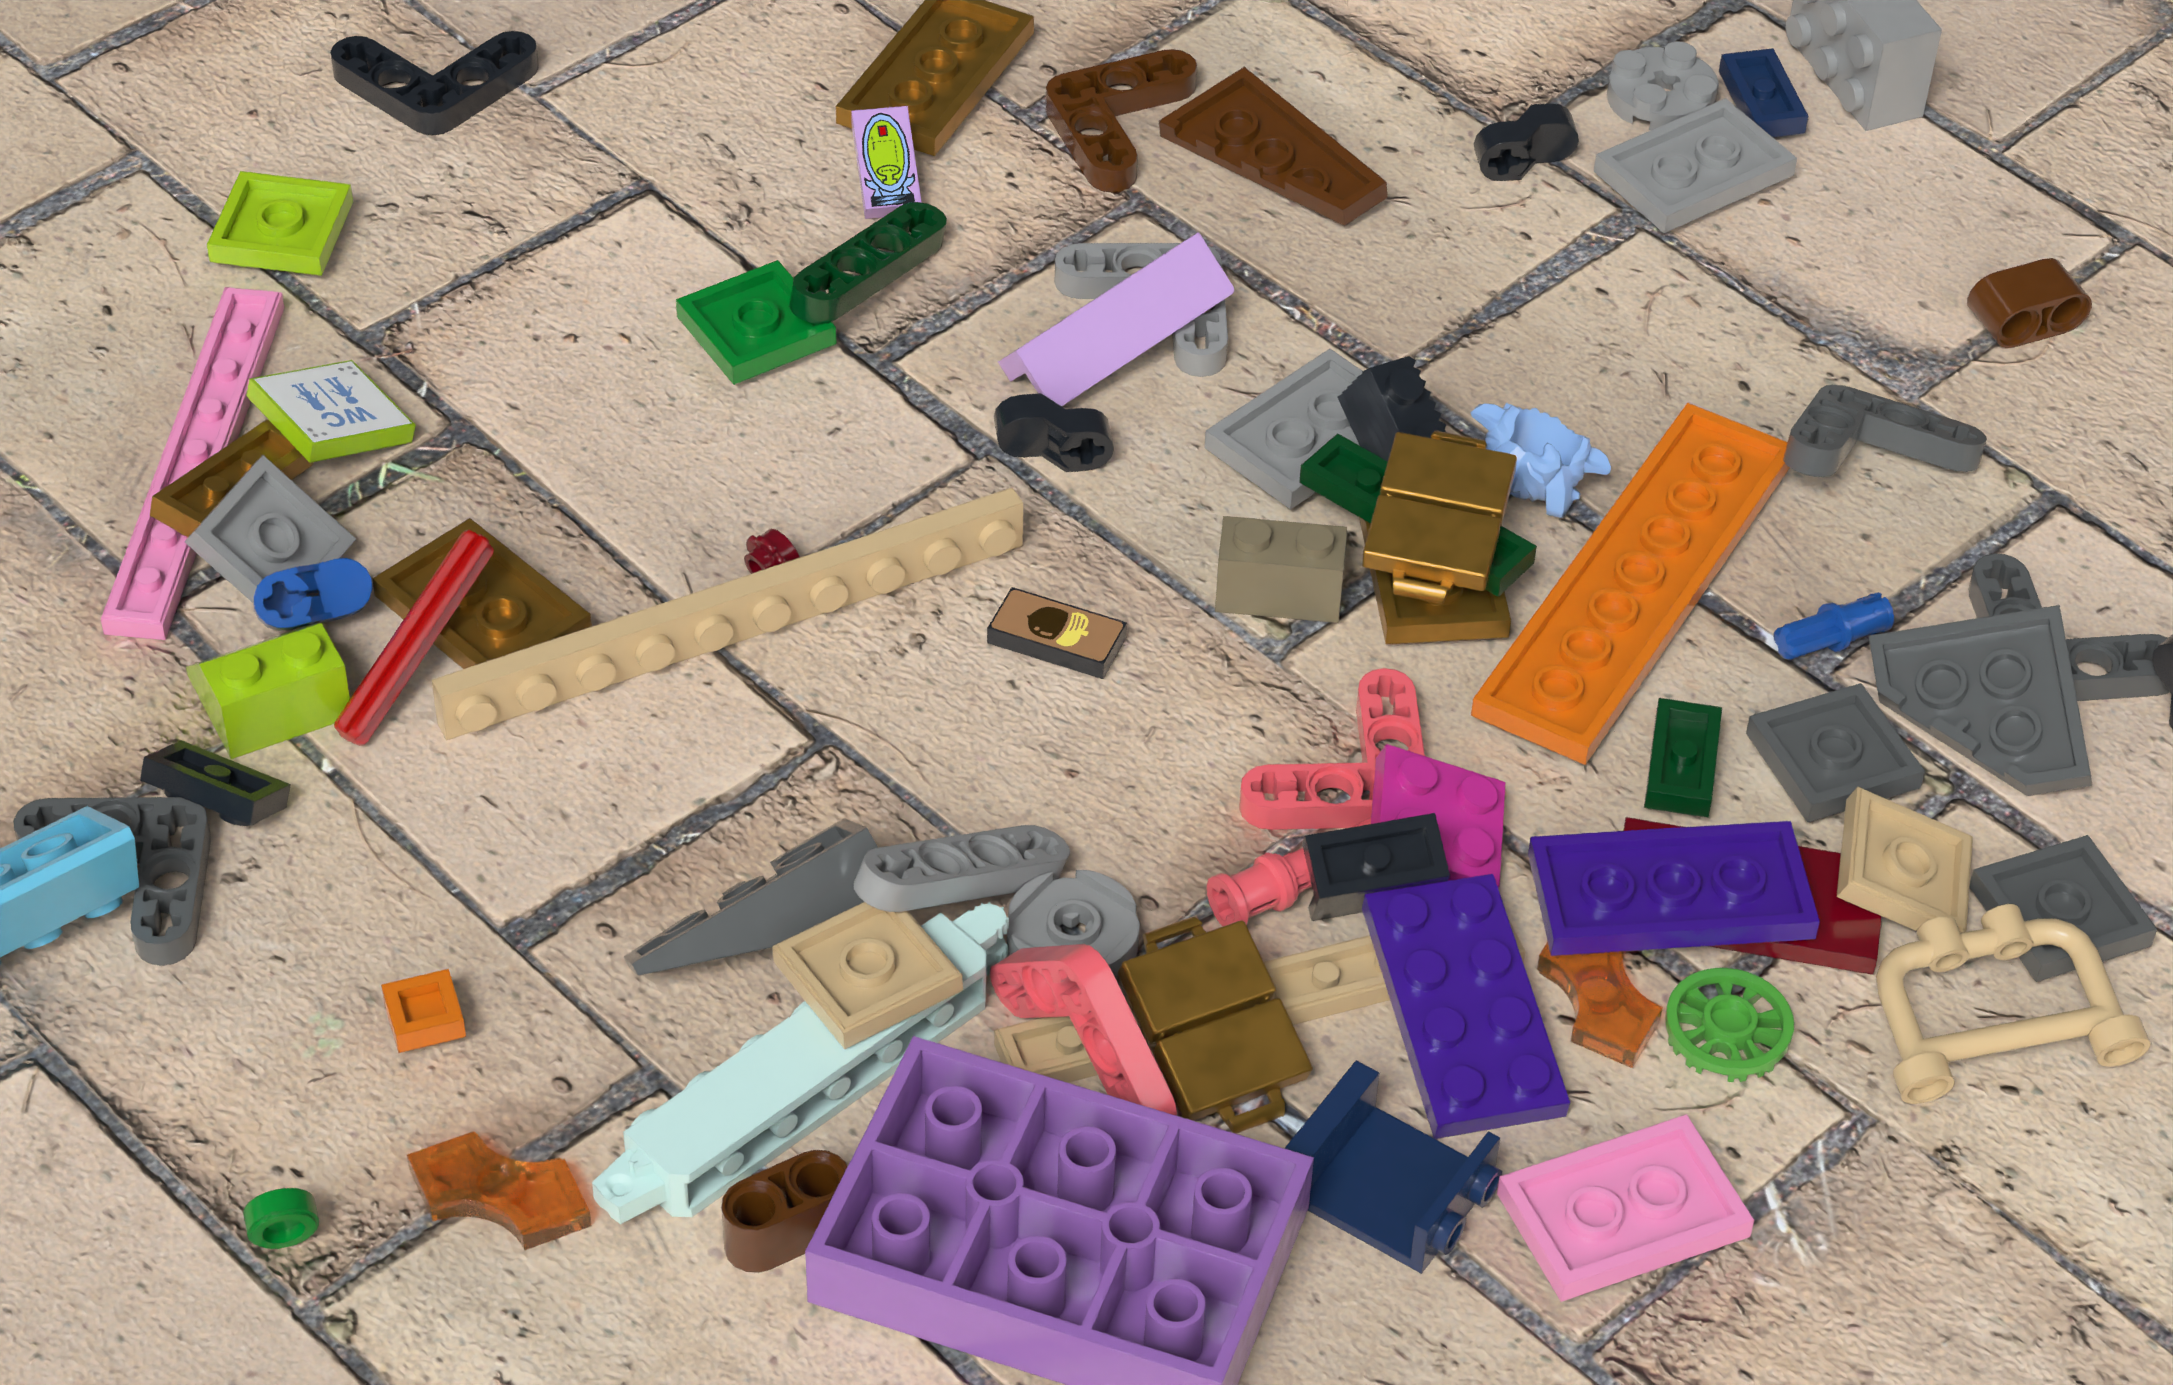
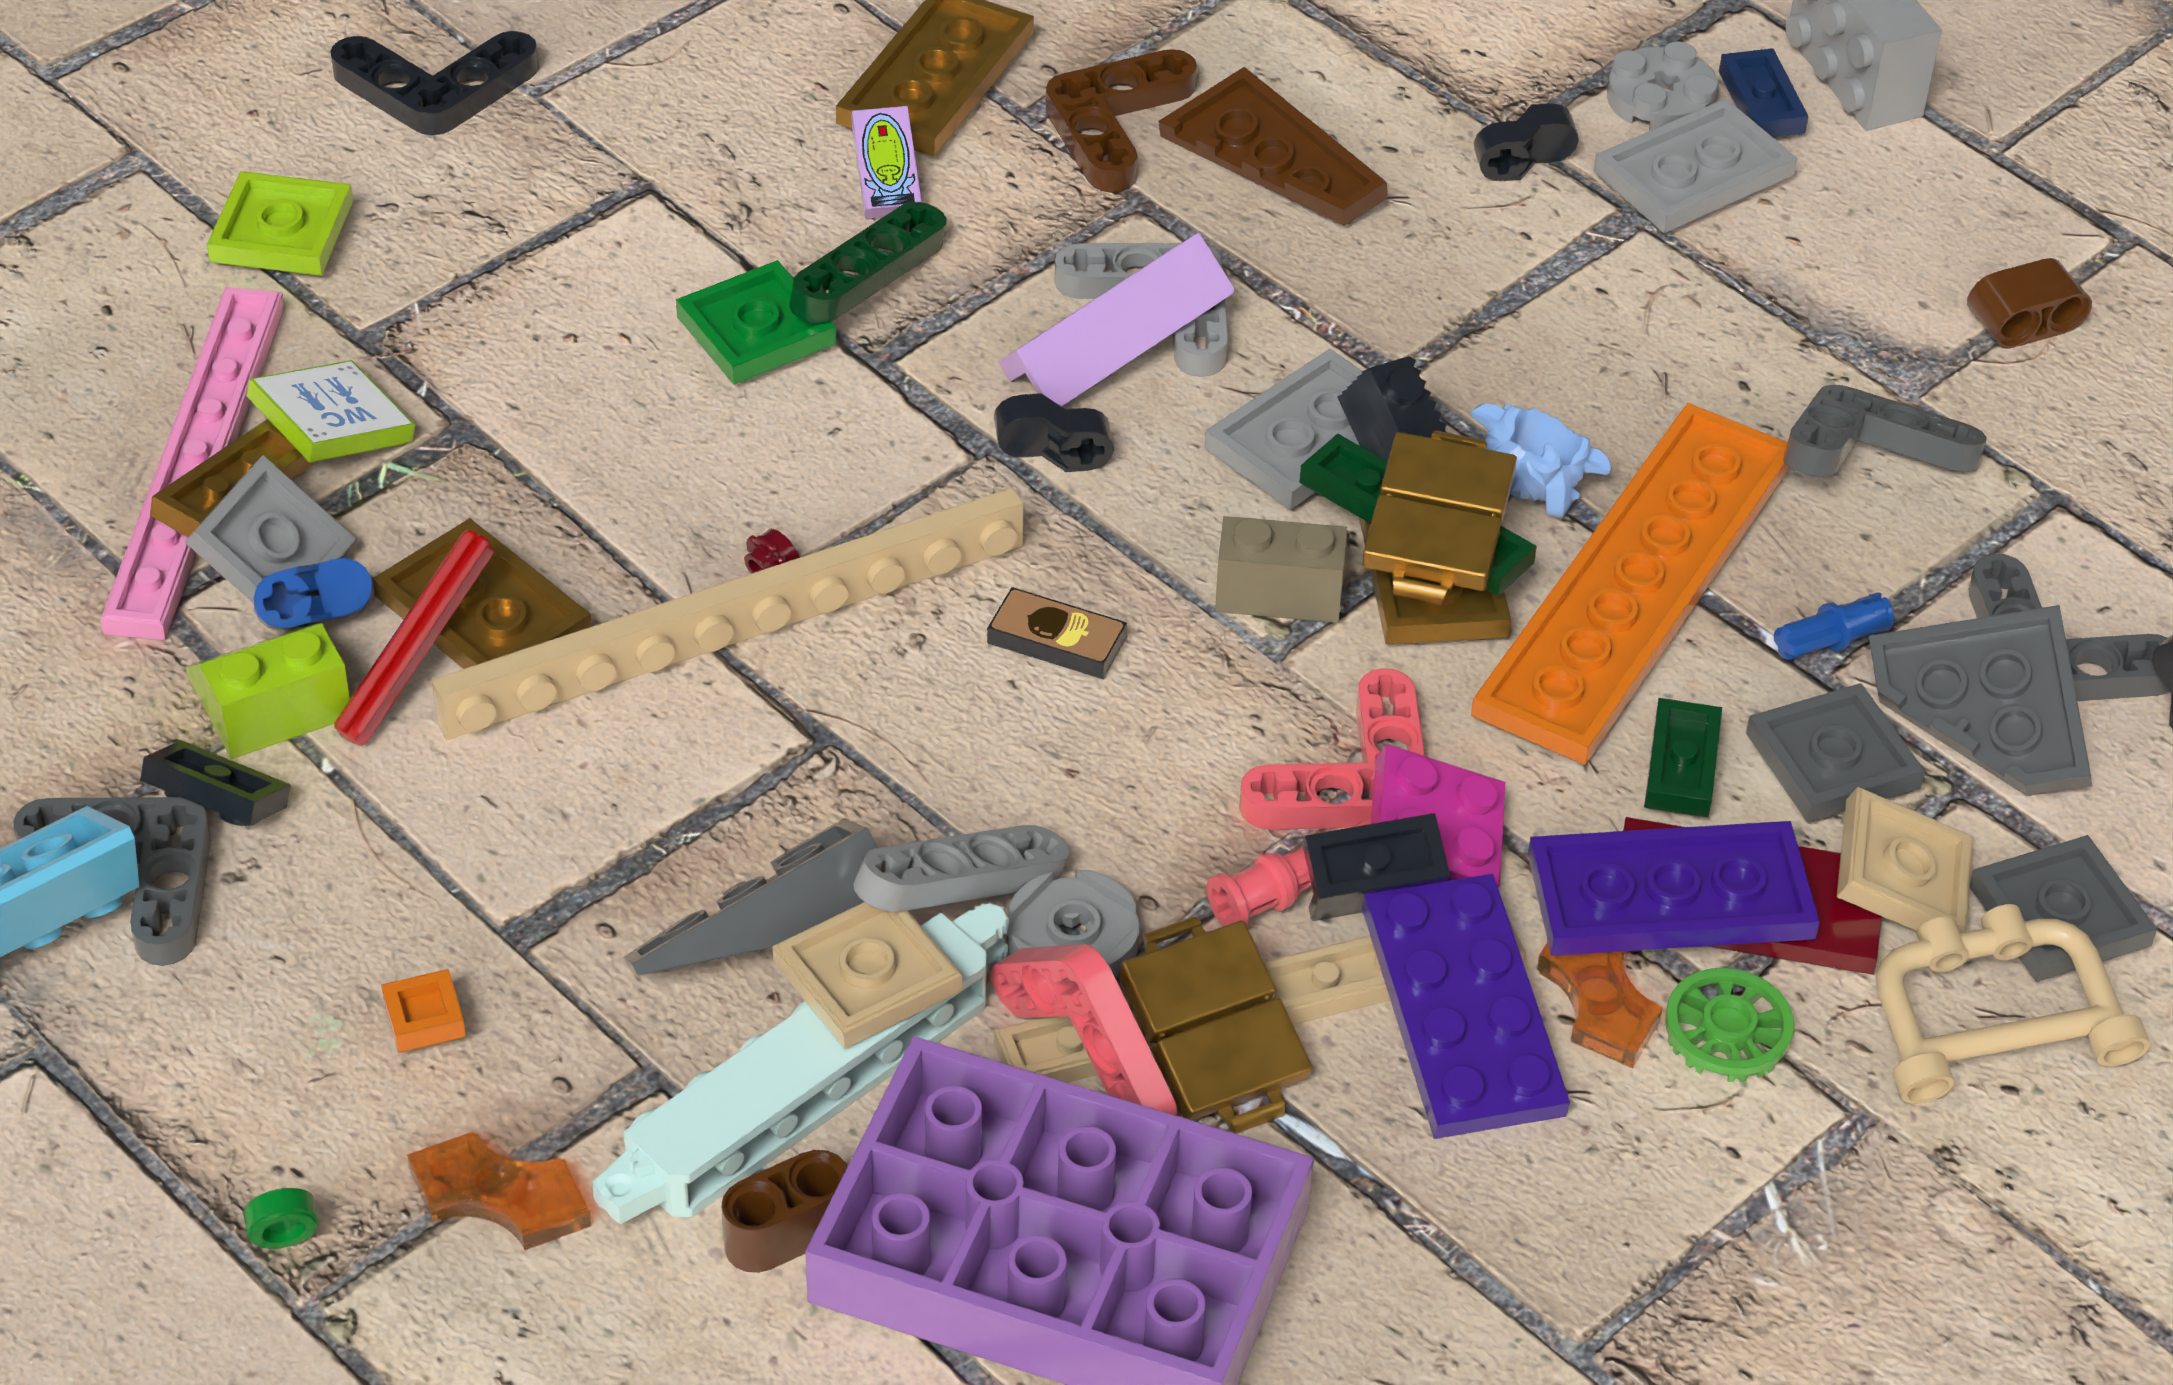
dark blue panel [1284,1060,1502,1274] -> none
bright pink plate [1497,1114,1754,1302] -> none

